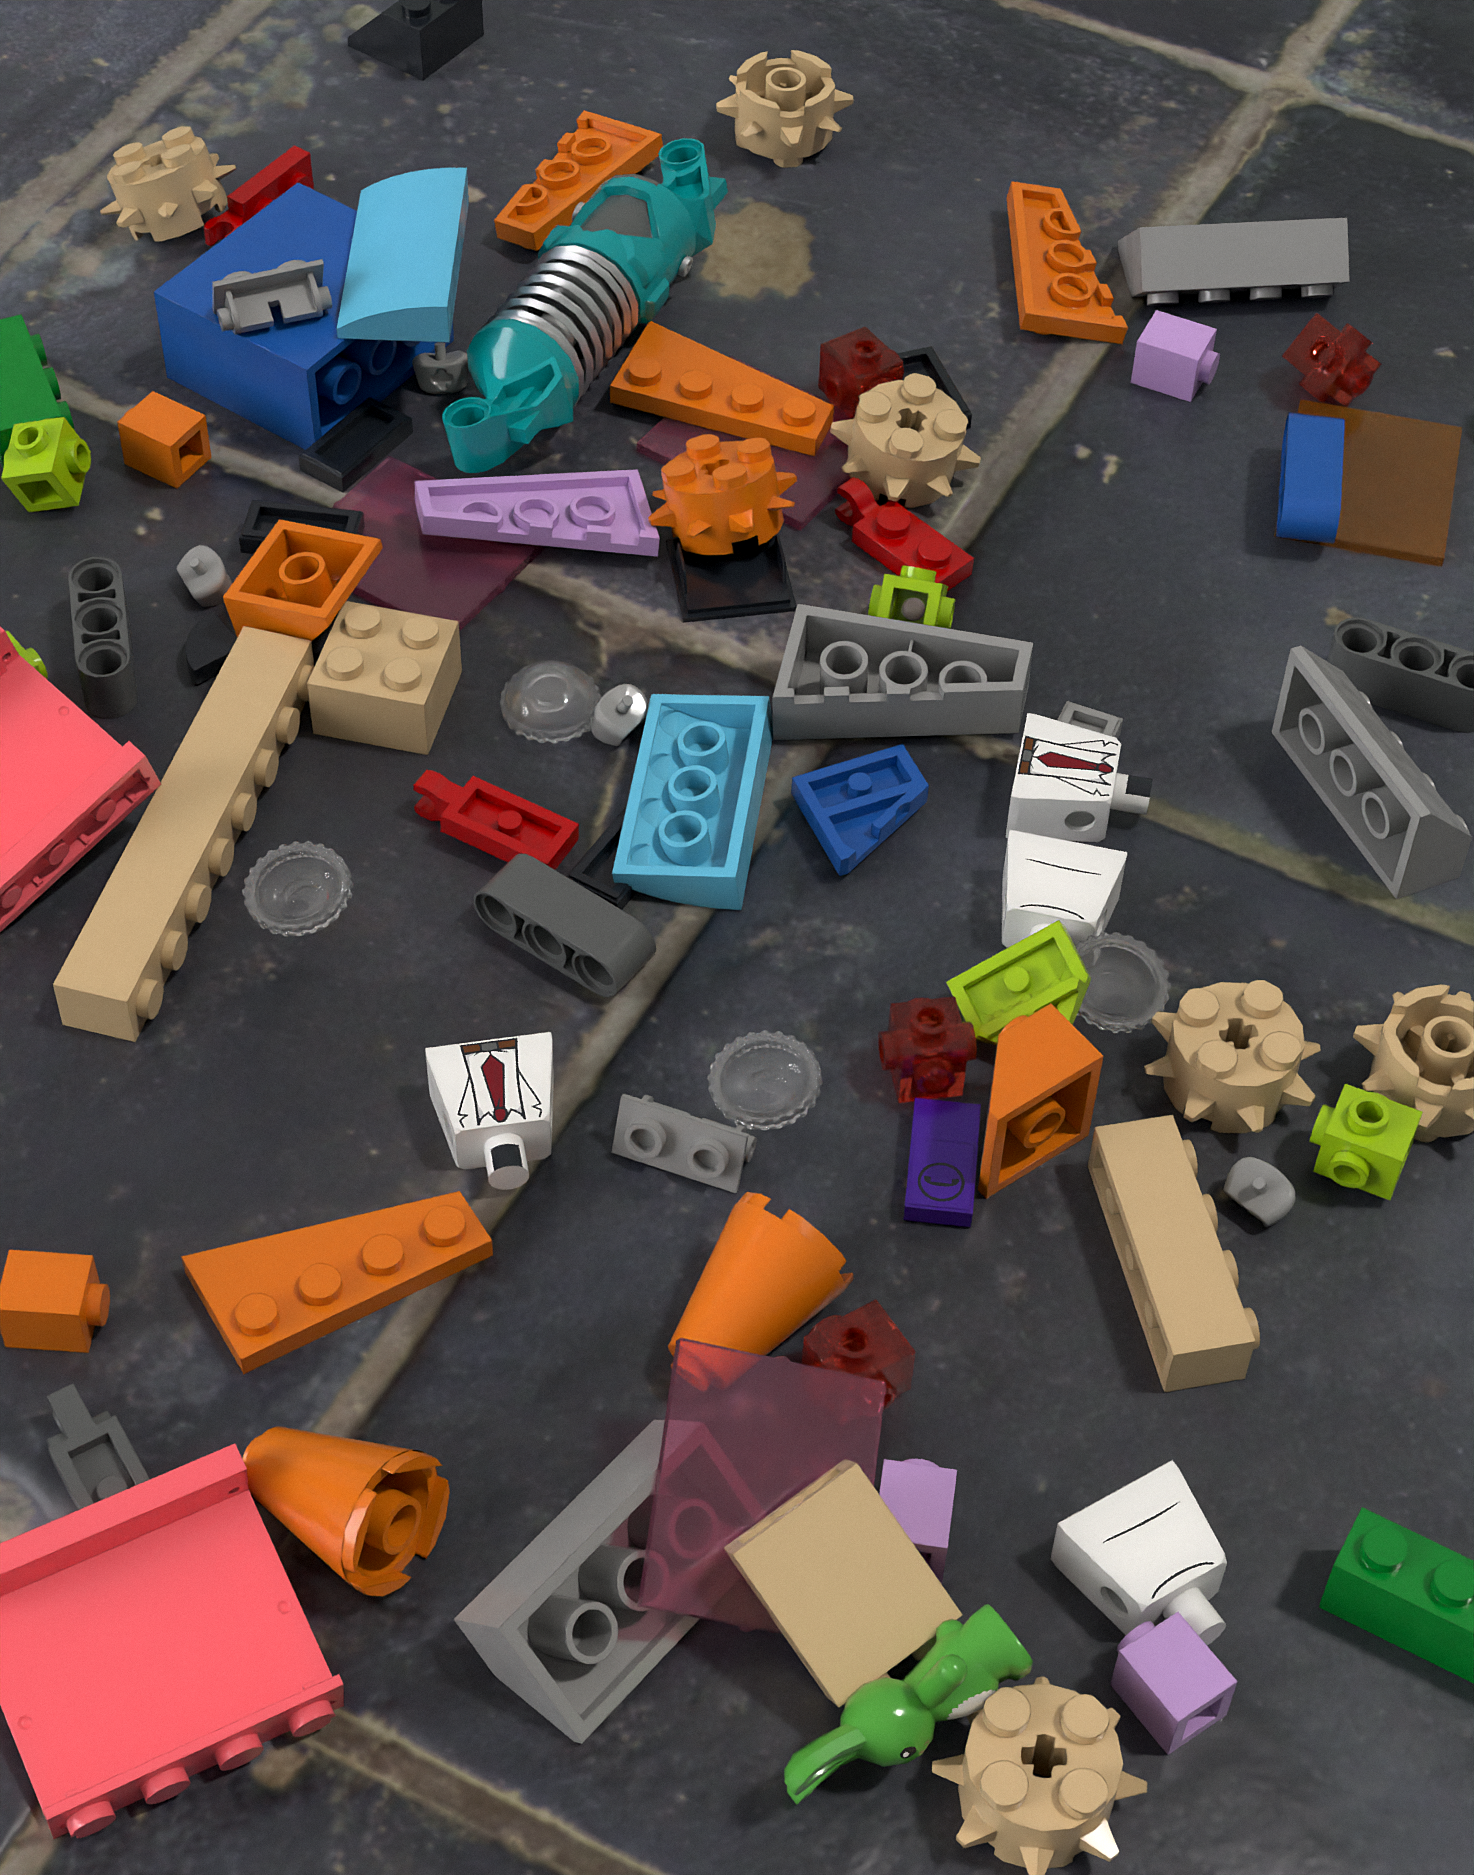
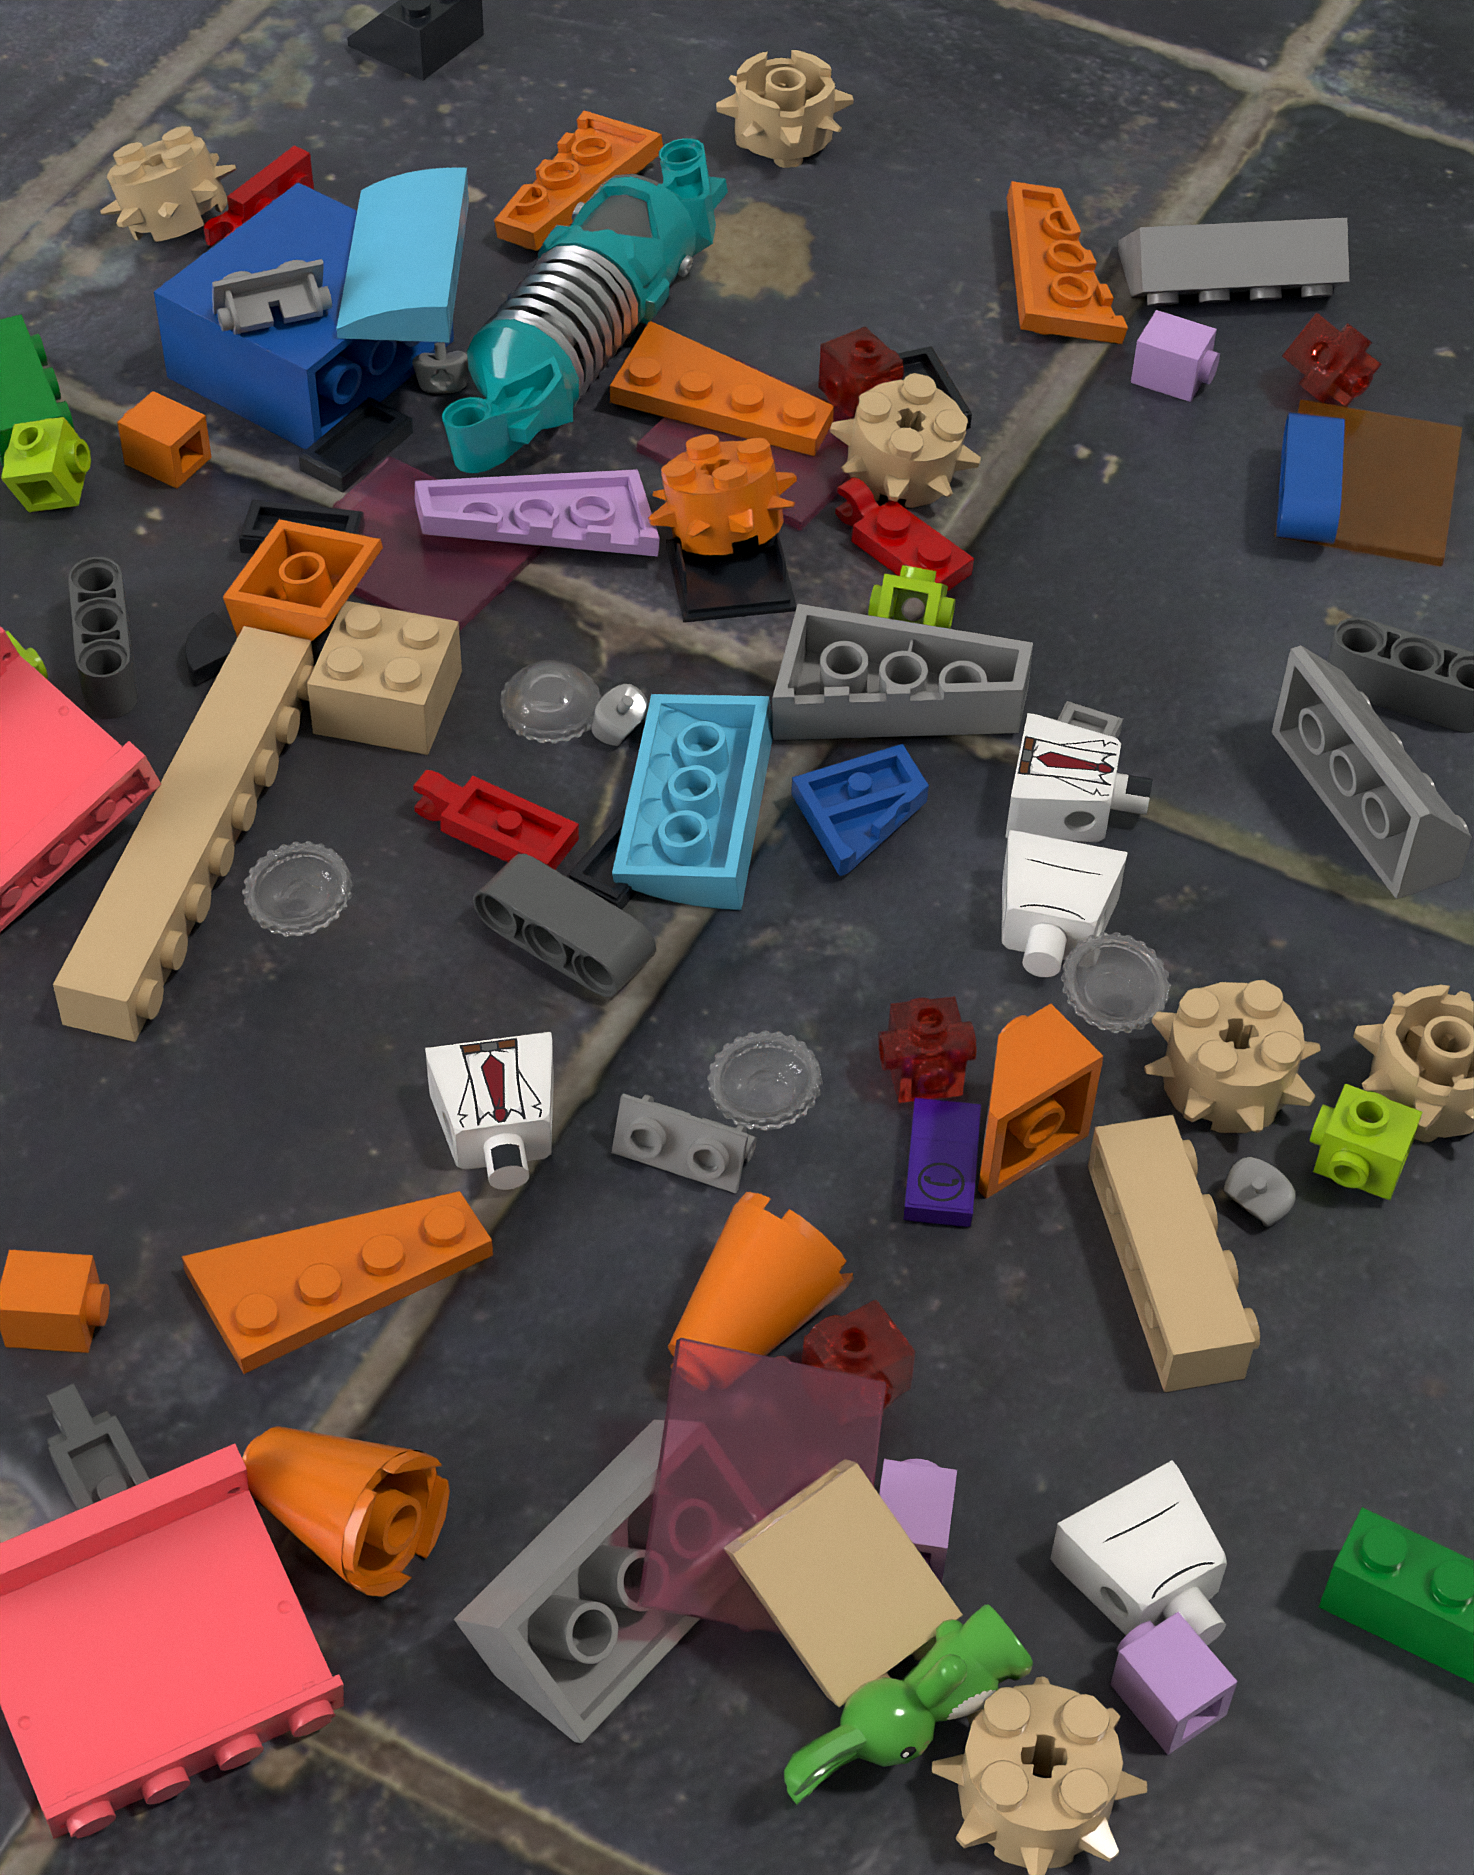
light grey piece [176,545,232,607] -> none
lime slope [946,920,1091,1045] -> none

